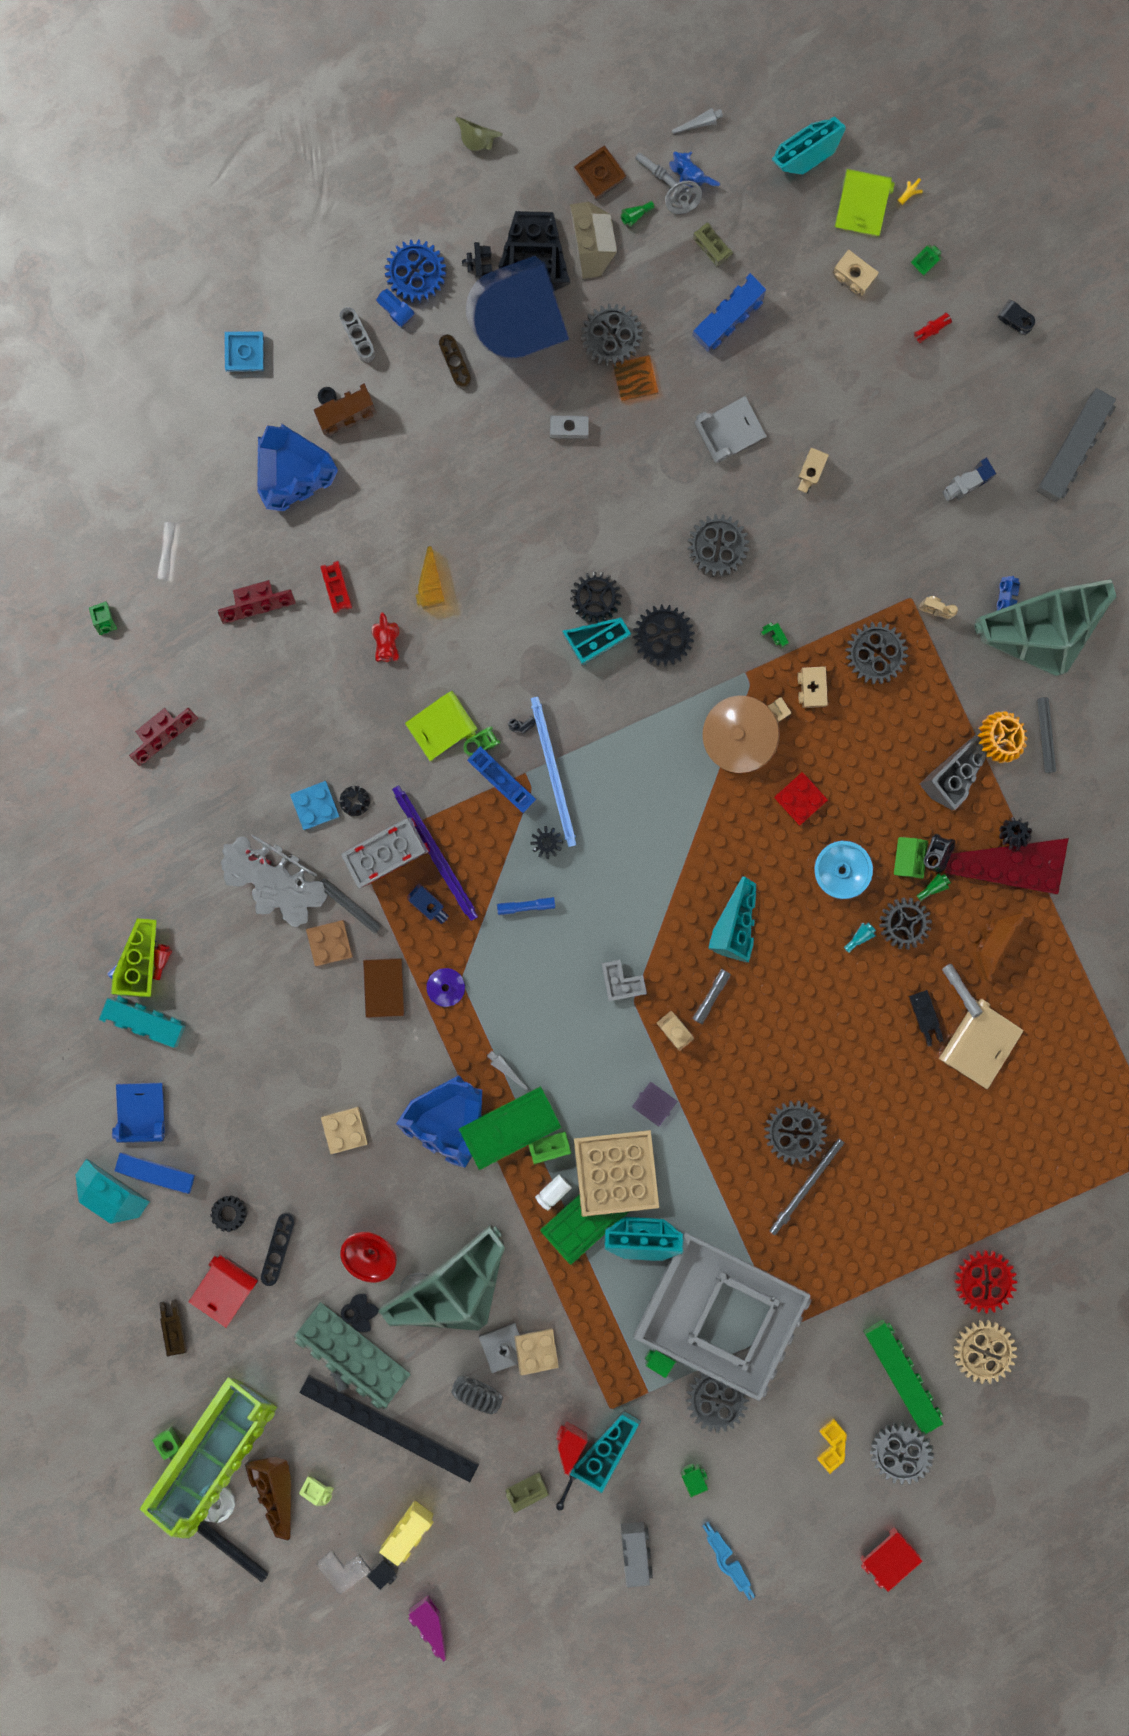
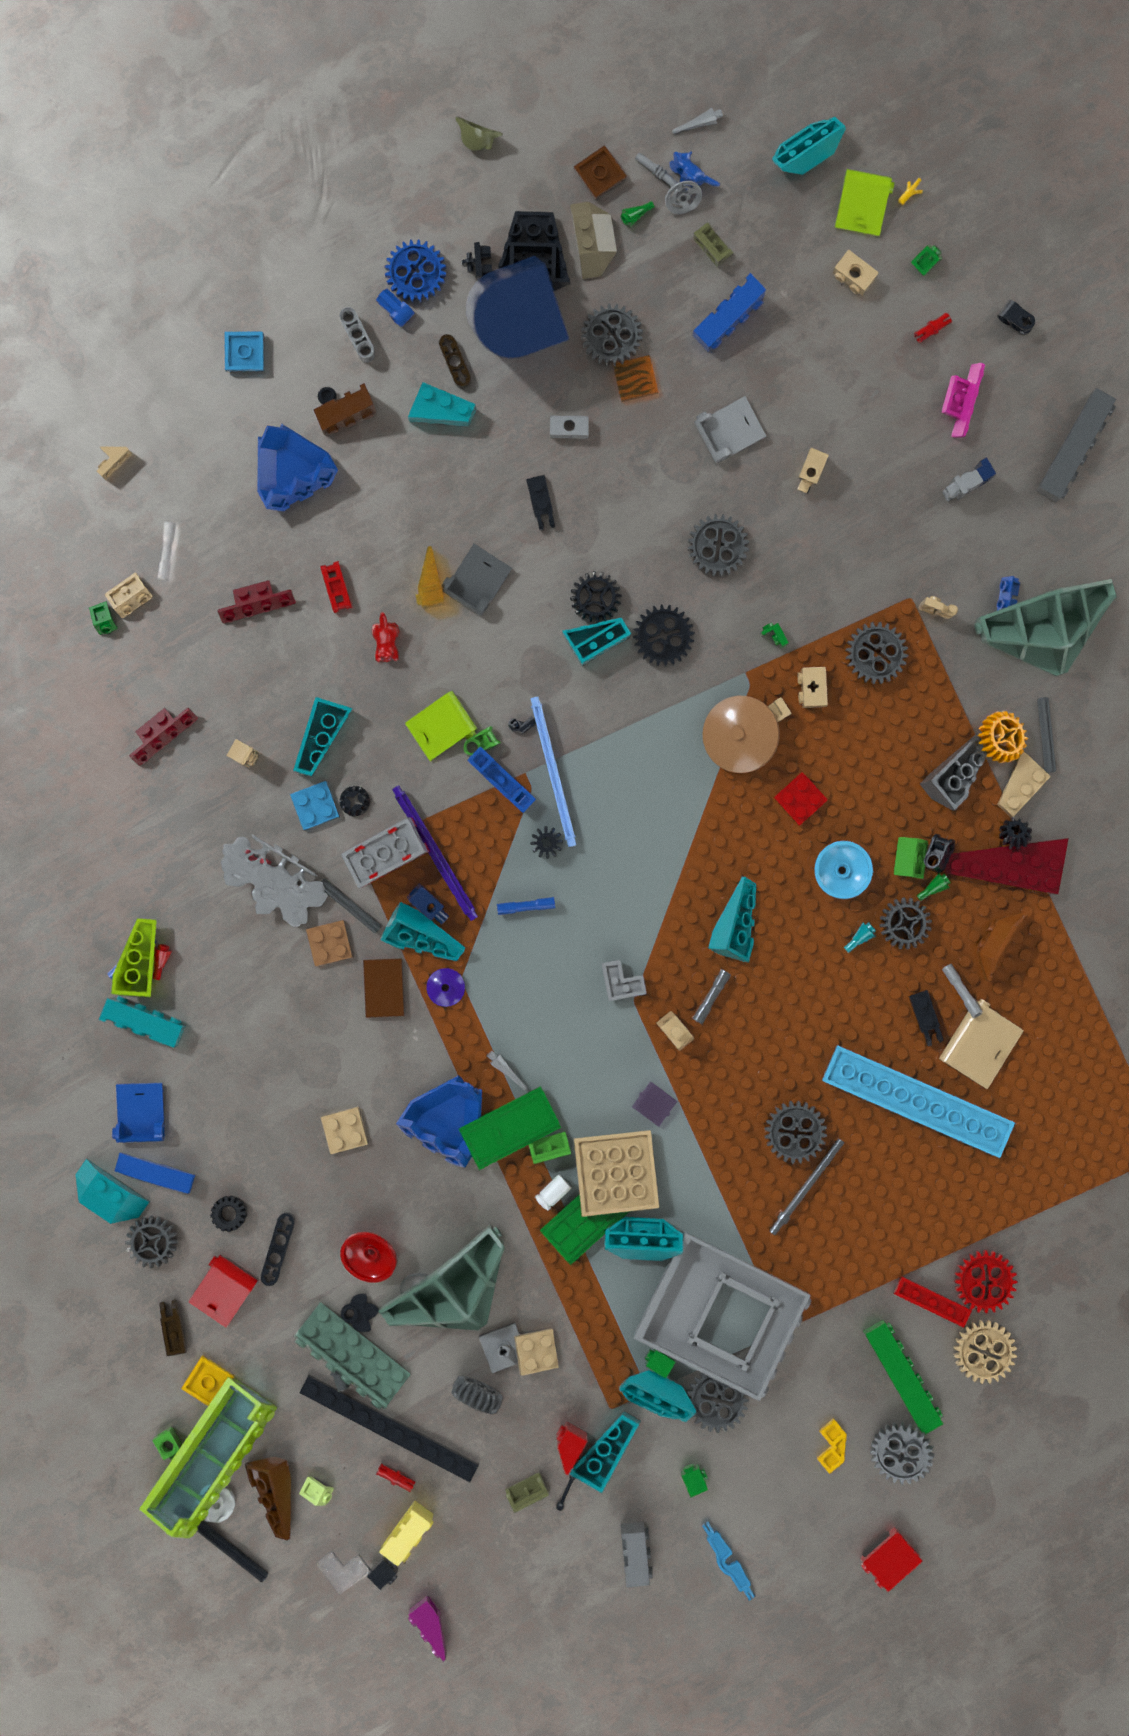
none -> tan slope [97,447,132,480]
none -> tan bracket [105,572,153,618]
none -> dark grey gear [125,1215,178,1269]
none -> yellow tile [181,1355,235,1406]
none -> tan slope [226,739,259,768]
none -> teal wedge [293,697,353,777]
none -> red pin [376,1463,416,1493]
none -> teal wedge [380,902,465,961]
none -> teal wedge [408,382,476,427]
none -> dark grey door [441,544,512,616]
none -> black hinge [526,475,555,531]
none -> teal wedge [619,1370,696,1422]
none -> medium azure plate [822,1045,1015,1158]
none -> red plate [893,1276,972,1328]
none -> dark pink bracket [941,363,985,438]
none -> tan wing [997,751,1051,818]

